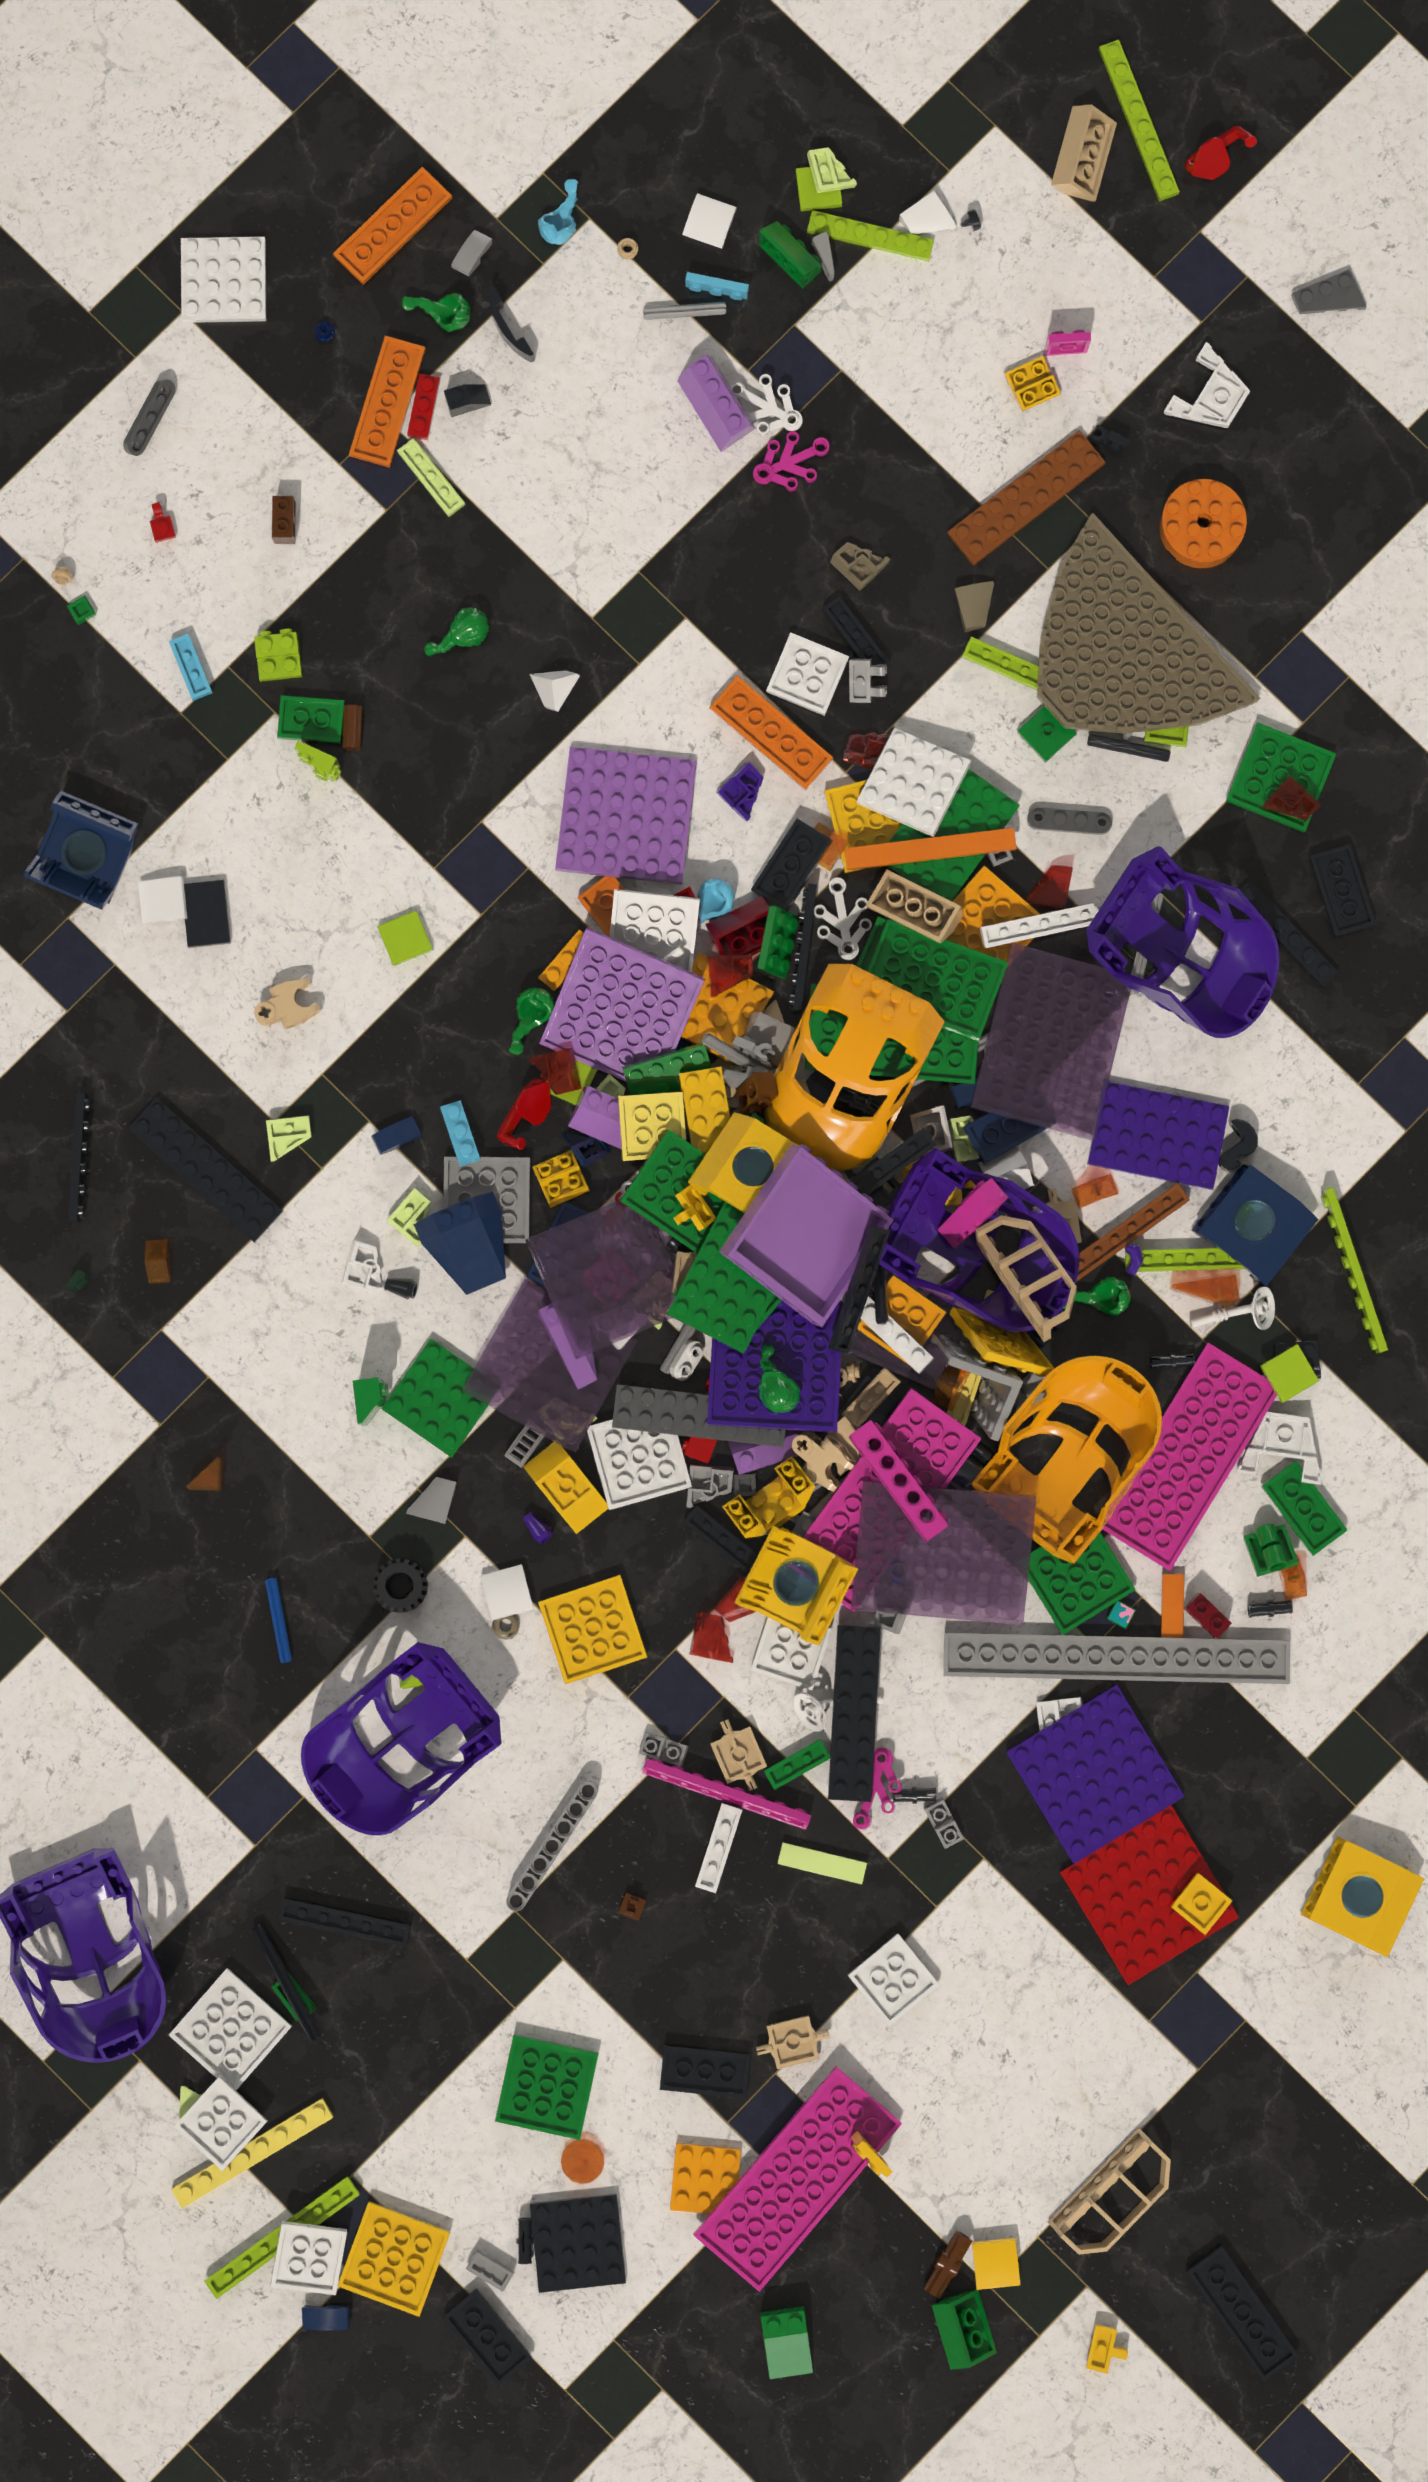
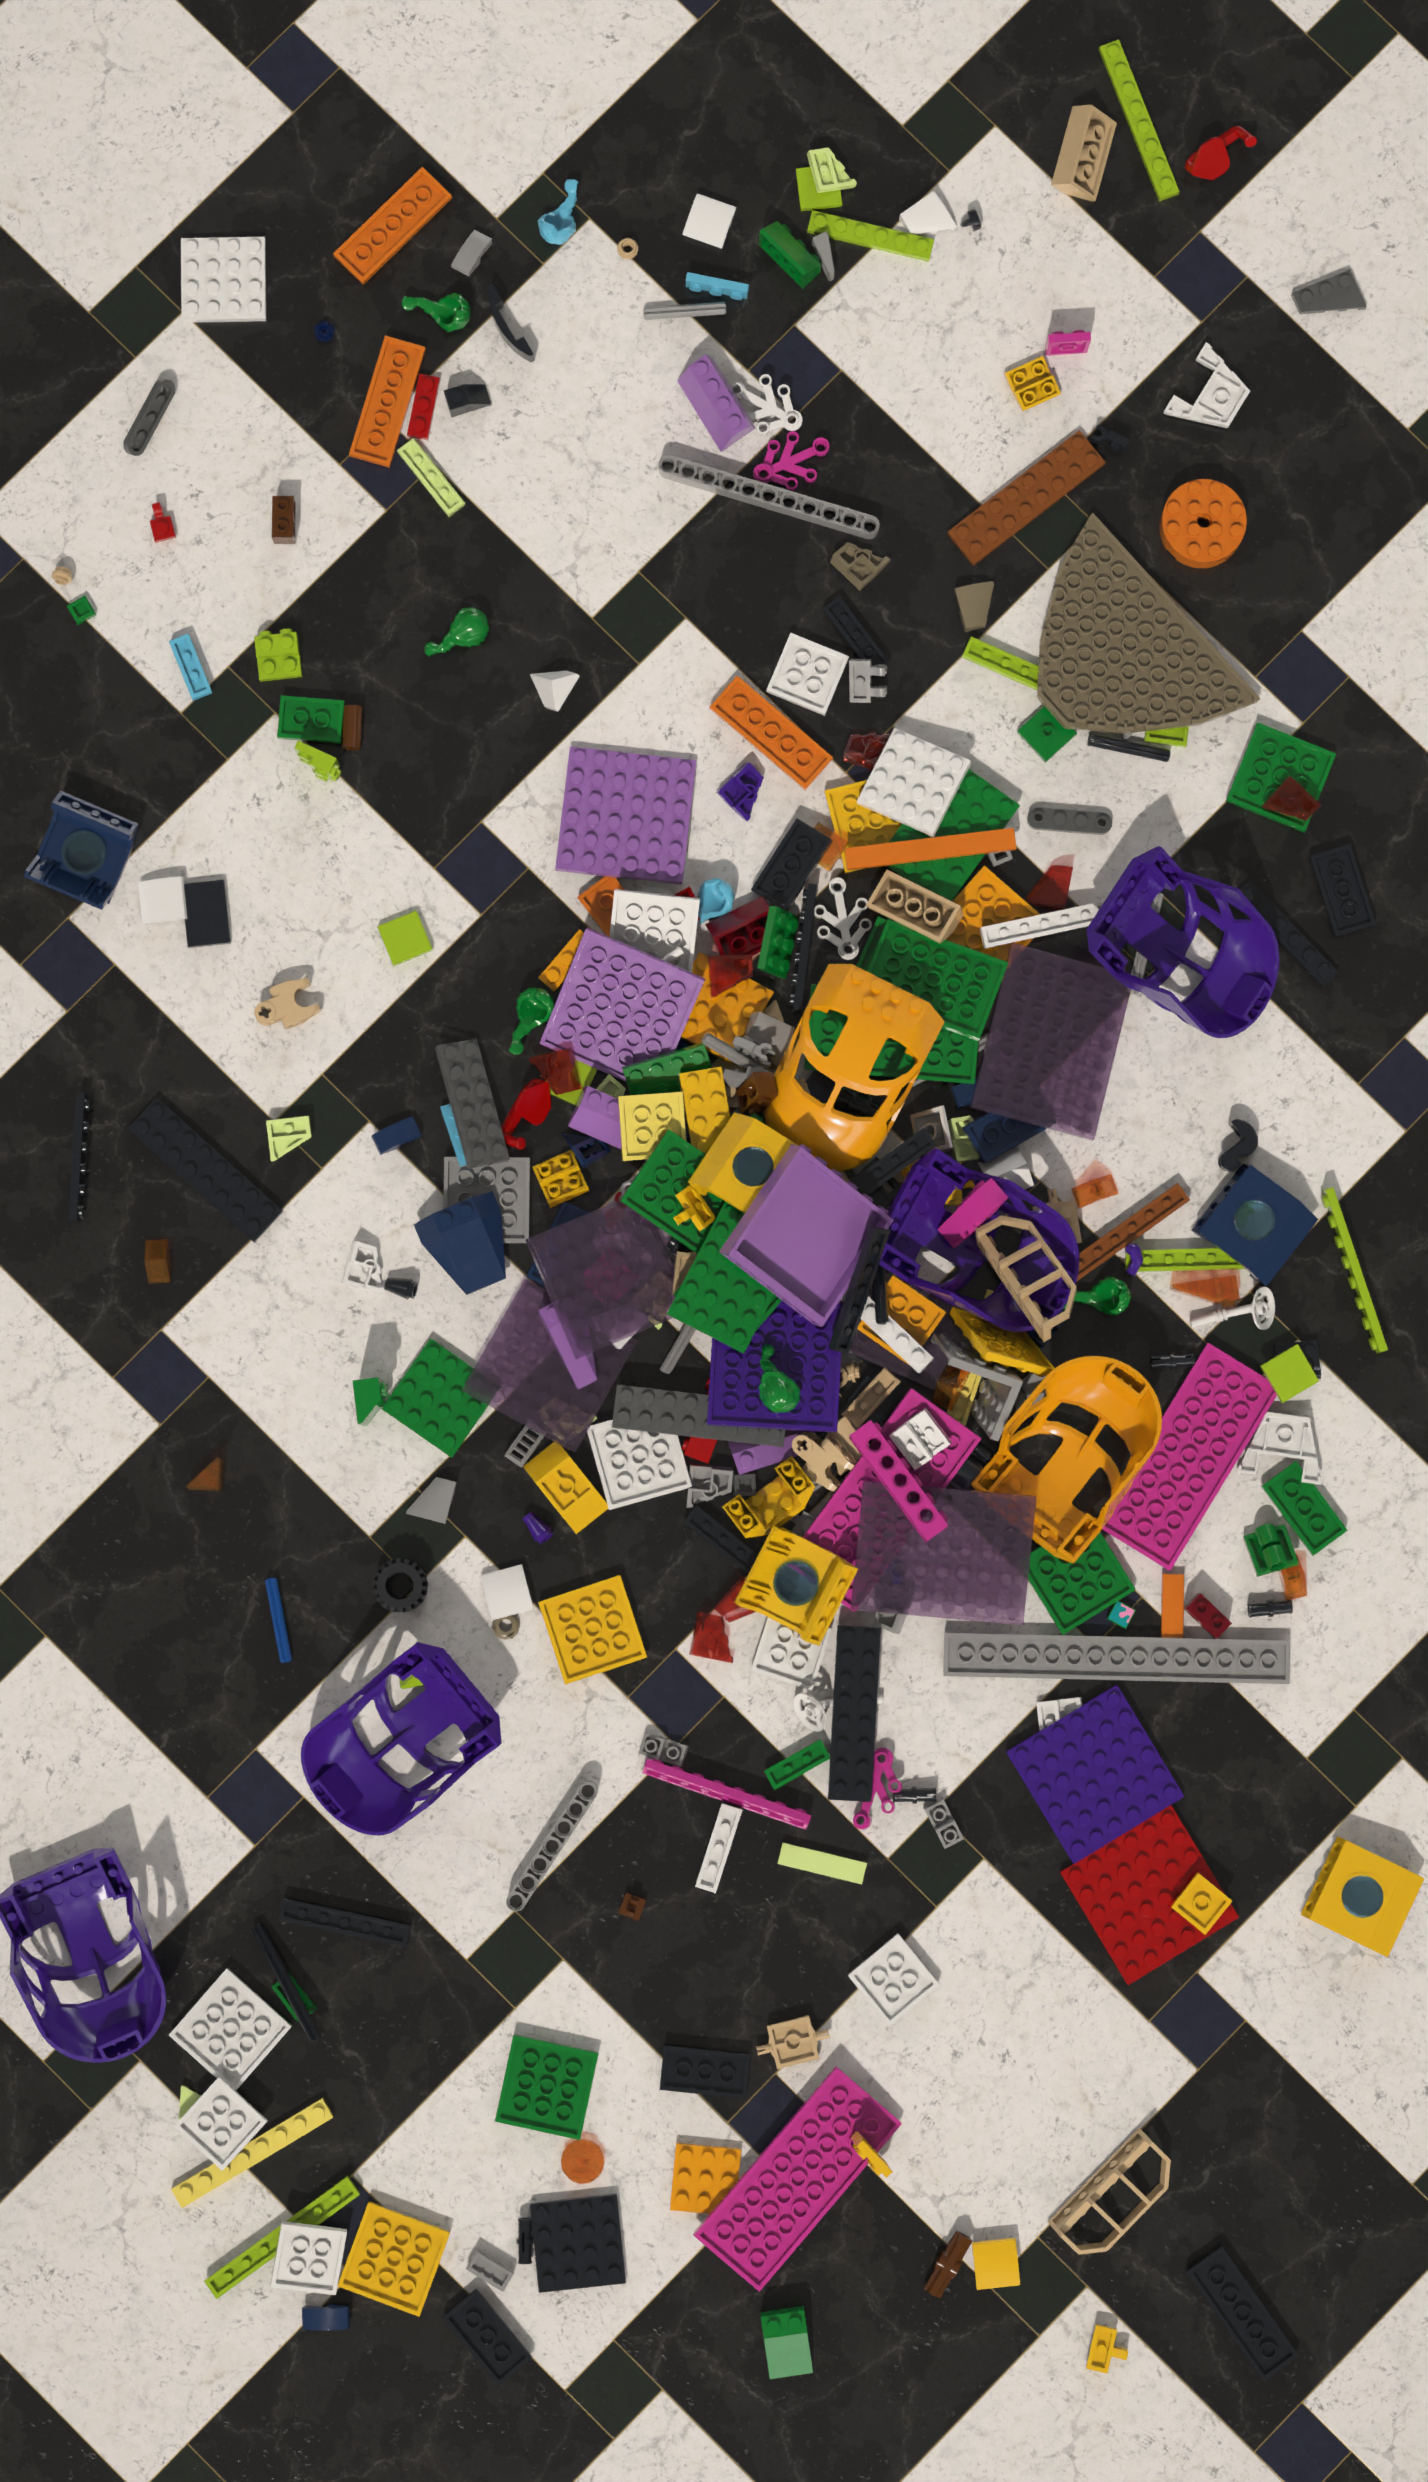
clear green plate [65,1269,89,1292] -> none
yellowish green wing [386,1188,431,1247] -> none
white plate [670,1340,704,1381] -> none
tan plate [710,1719,767,1791] -> none
green slope [932,2289,997,2370] -> none
dark purple plate [1087,1081,1230,1190] -> none
none -> dark grey plate [435,1039,510,1169]
none -> light grey beam [658,455,880,539]
none -> white slope [889,1408,952,1470]

